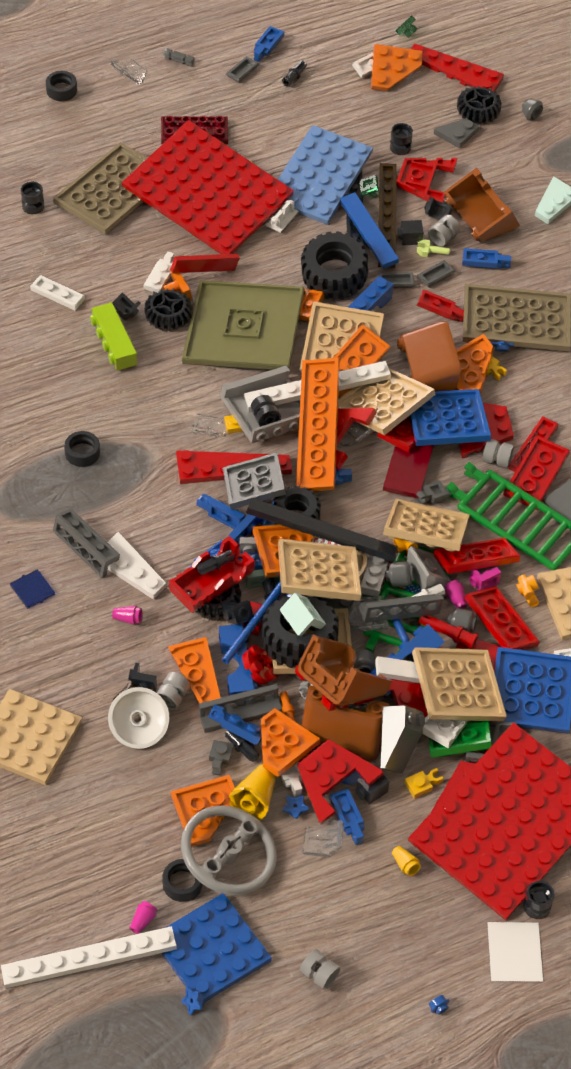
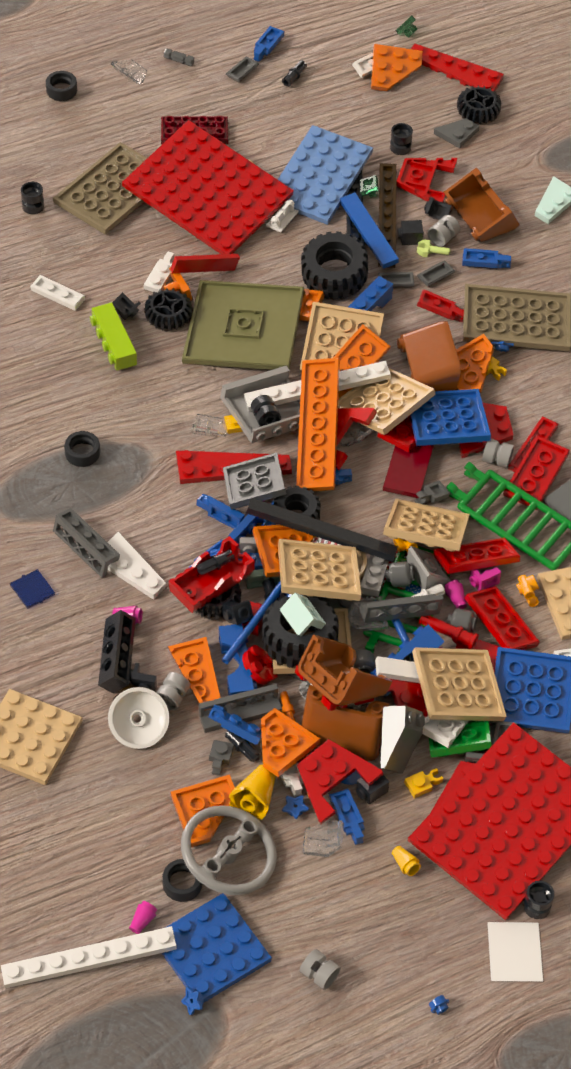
dark grey cone [522,99,543,120] -> none
none -> black brick [98,610,136,694]

